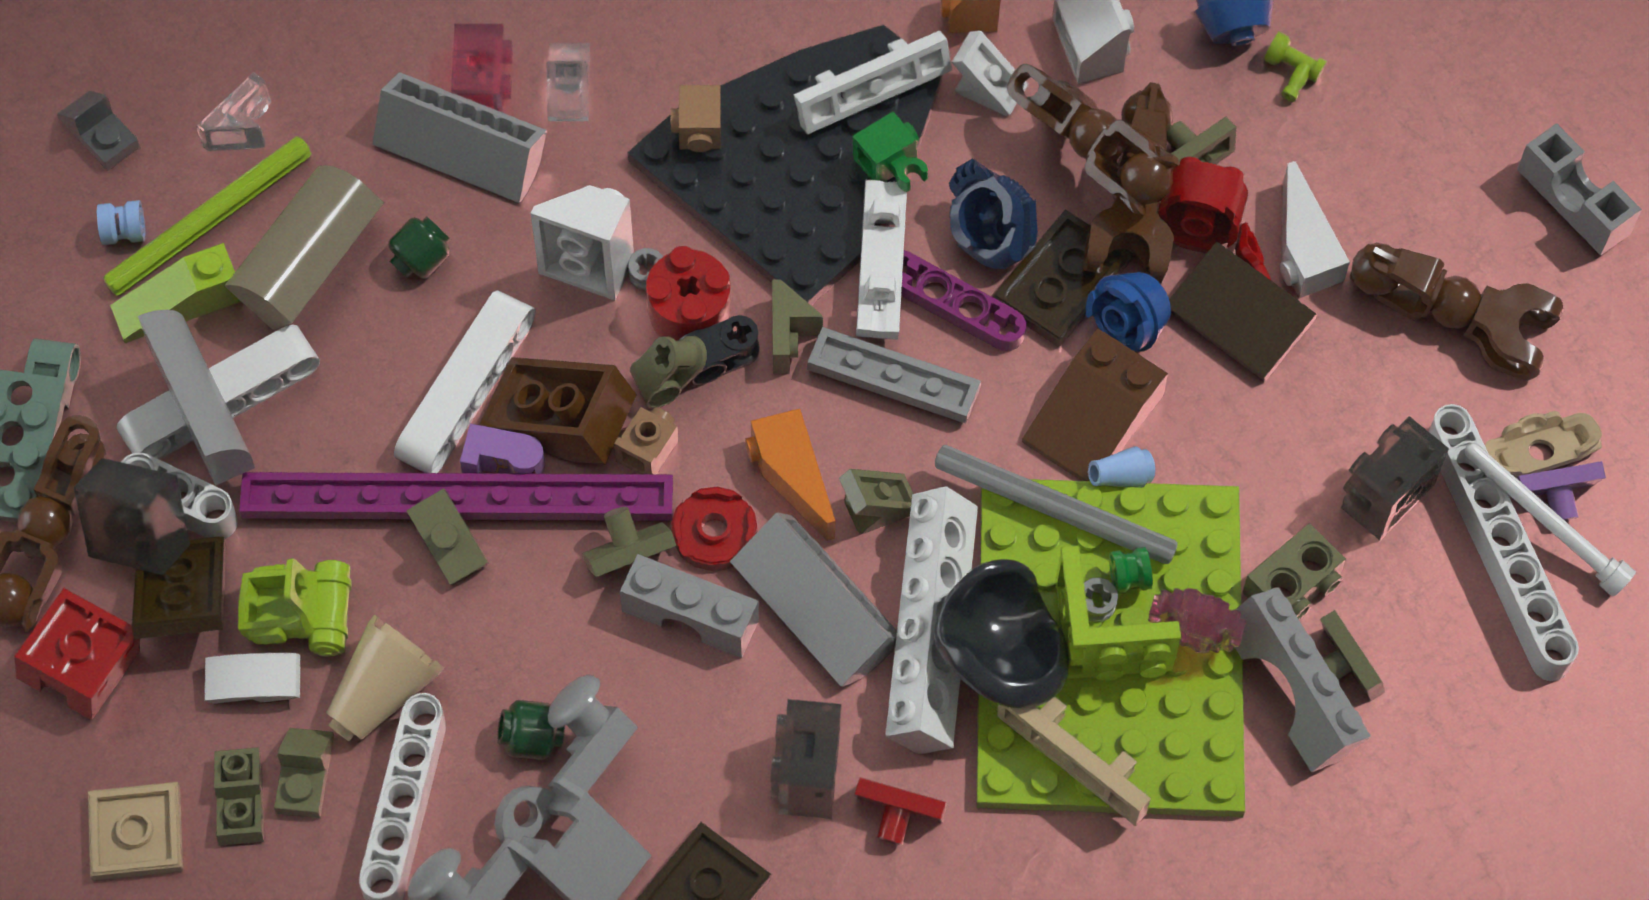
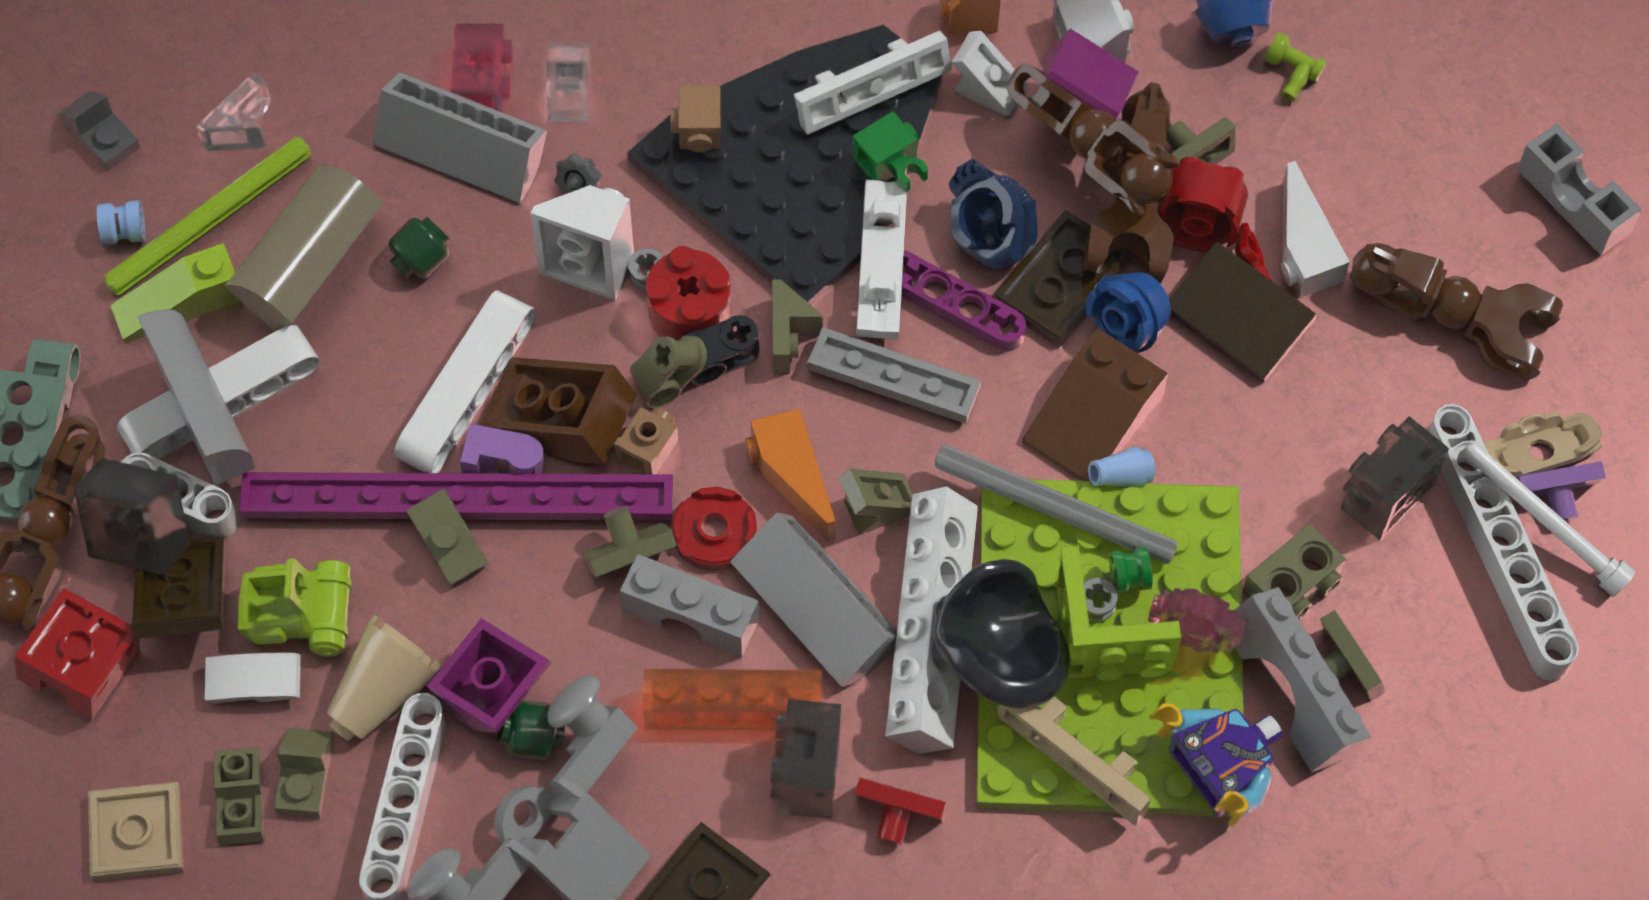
none -> magenta slope [427,618,551,733]
none -> dark grey piece [554,153,602,195]
none -> clear orange brick [643,669,822,731]
none -> magenta slope [1041,28,1138,118]
none -> torso [1149,703,1283,827]

